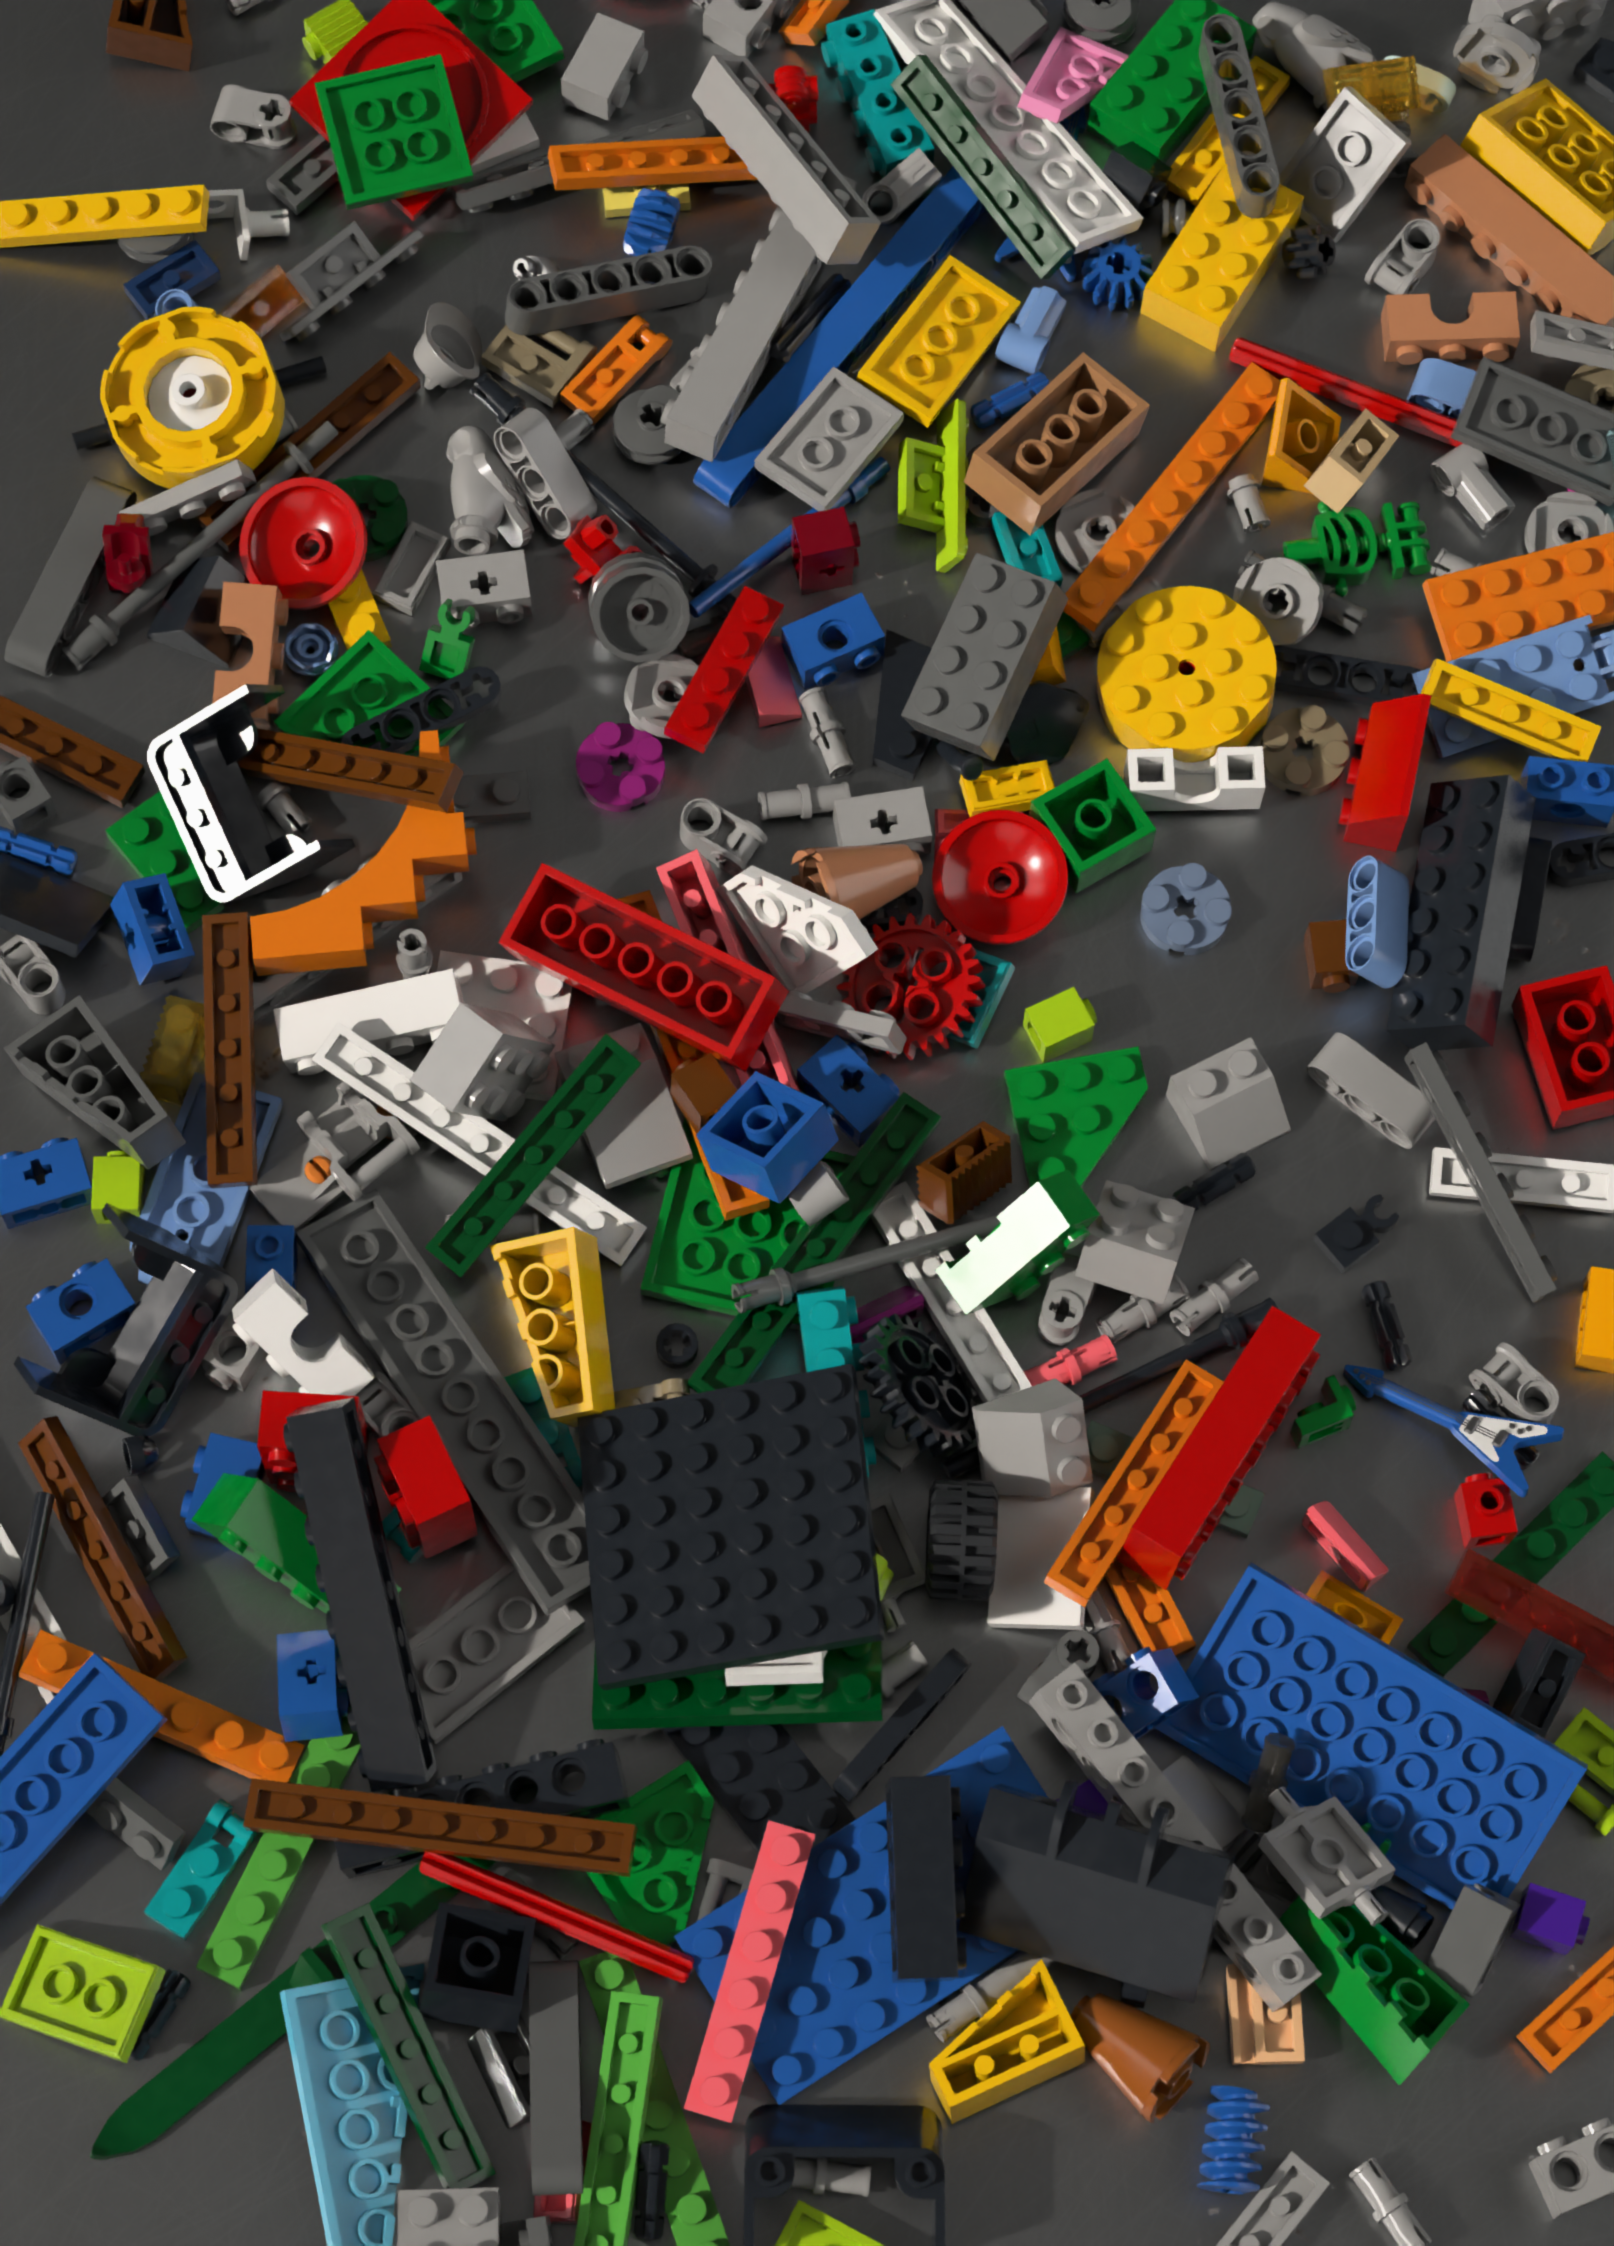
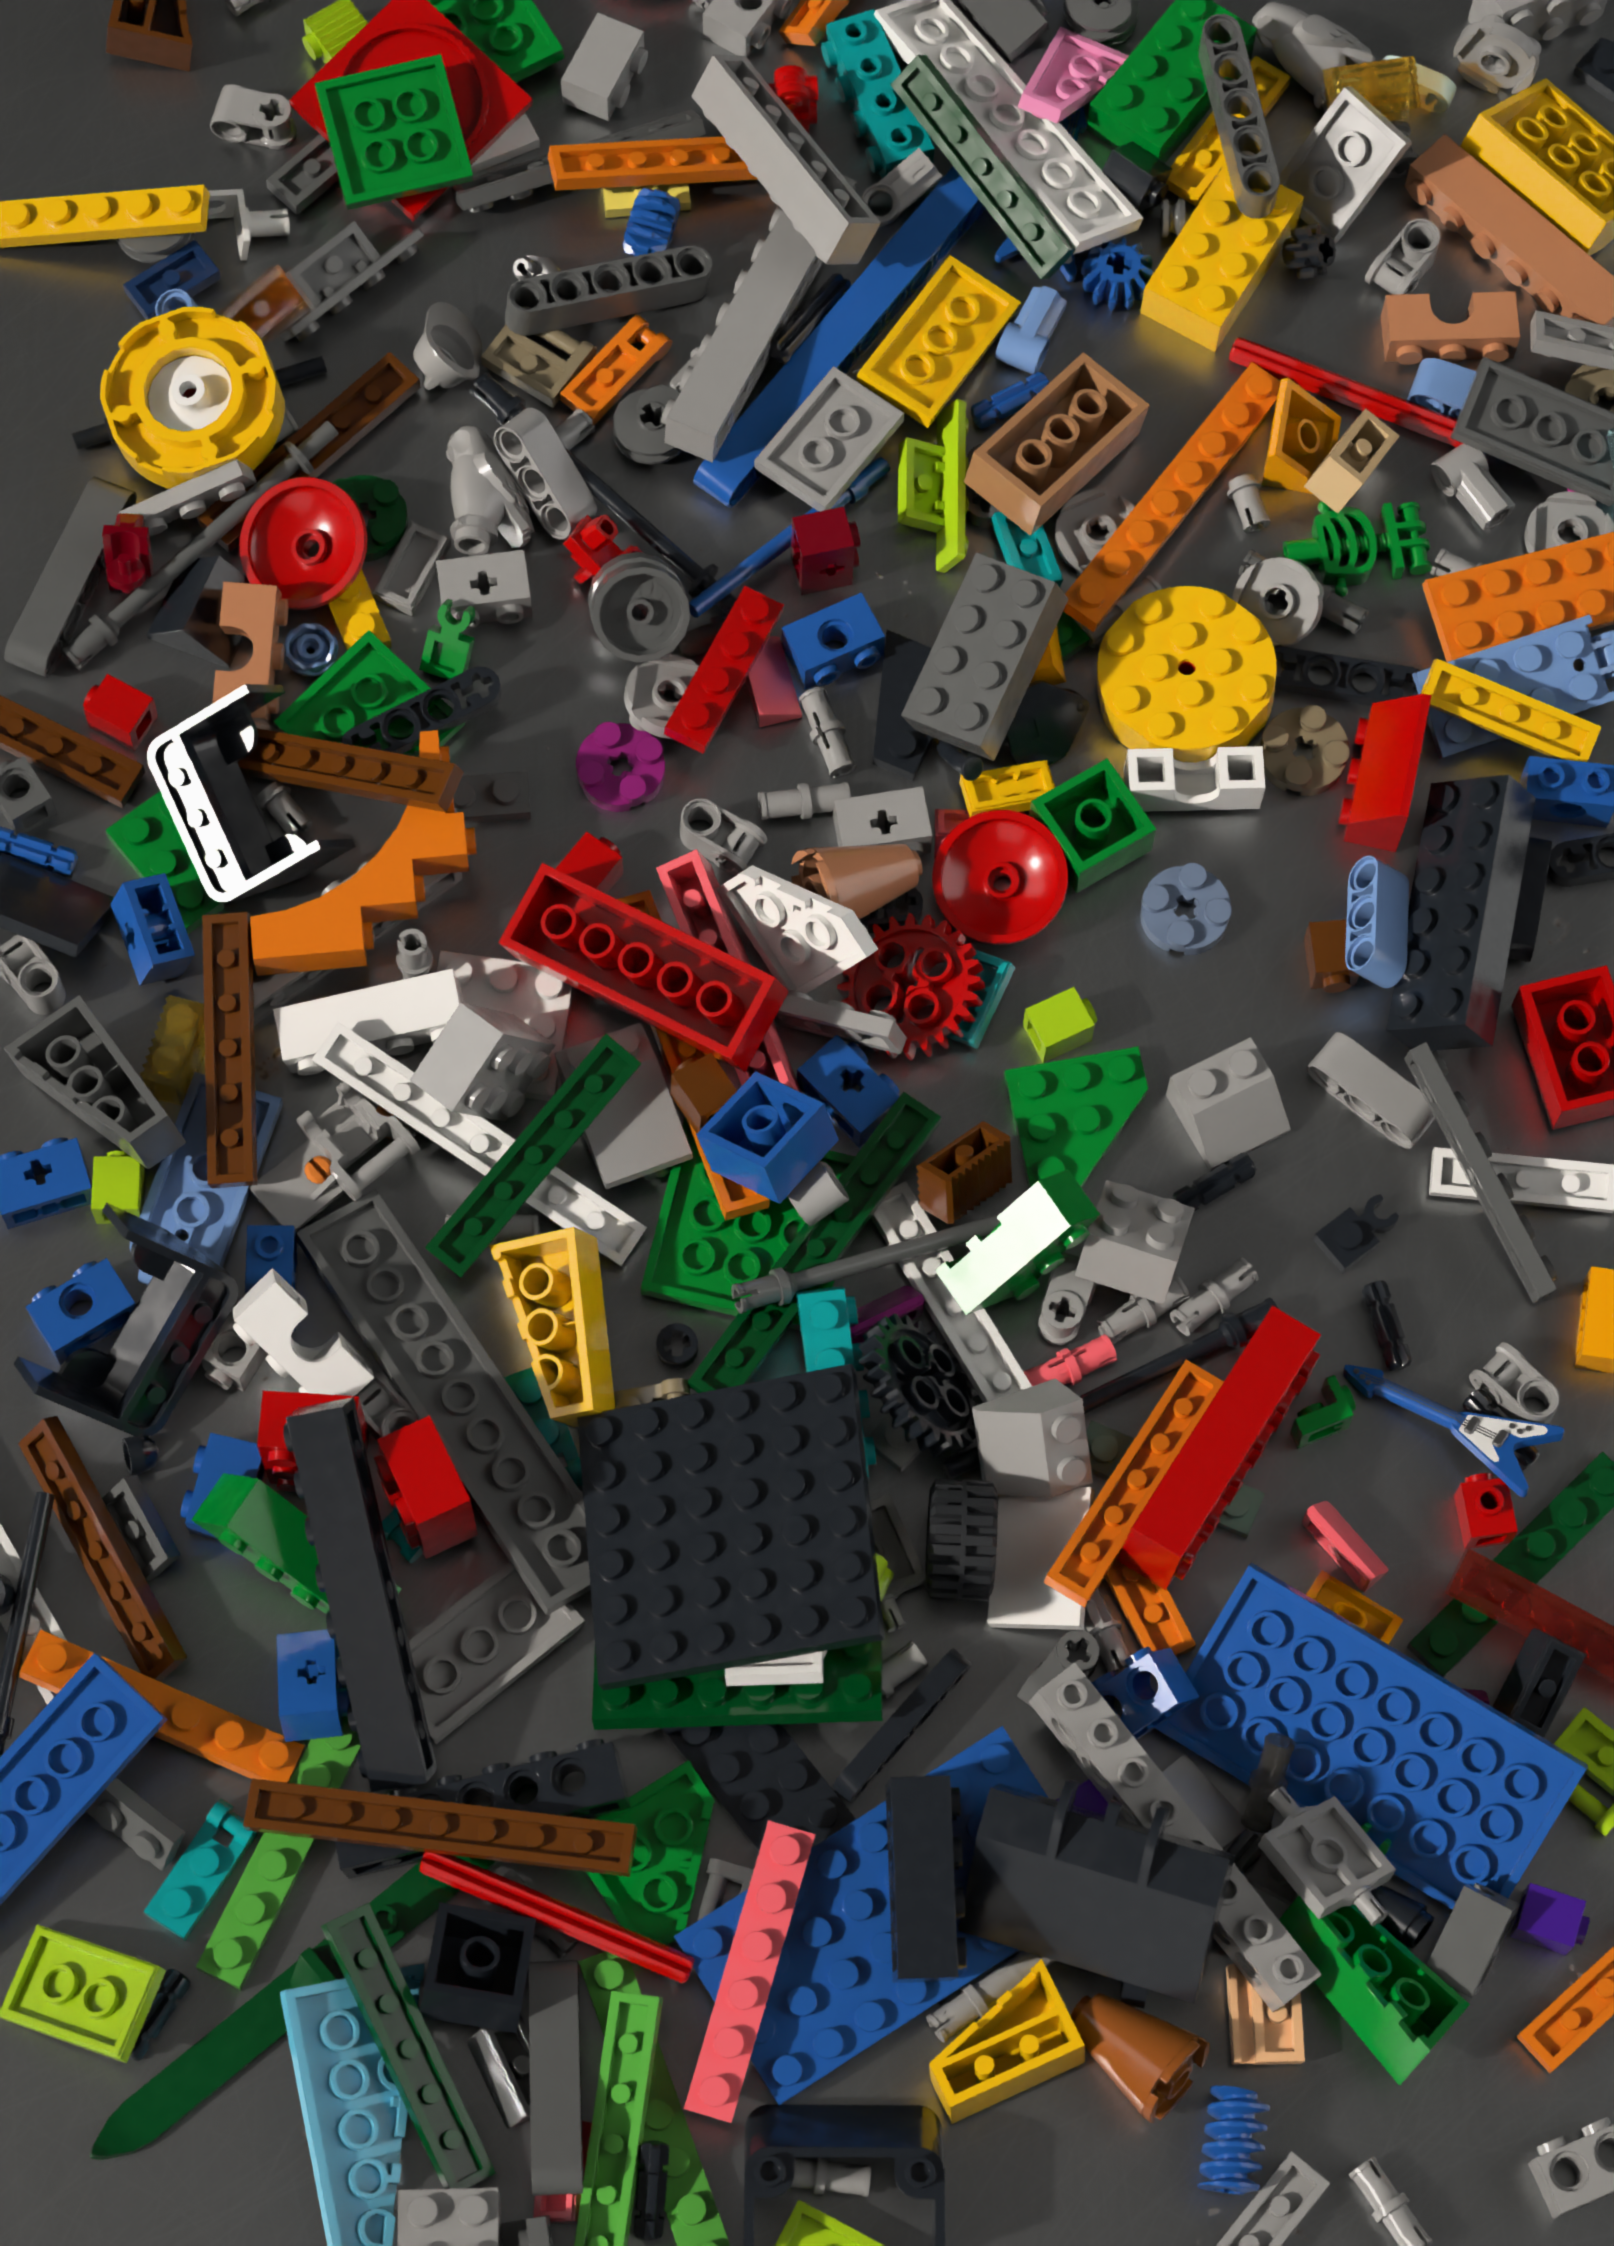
none -> red brick [83,674,158,752]
none -> red brick [555,831,623,894]

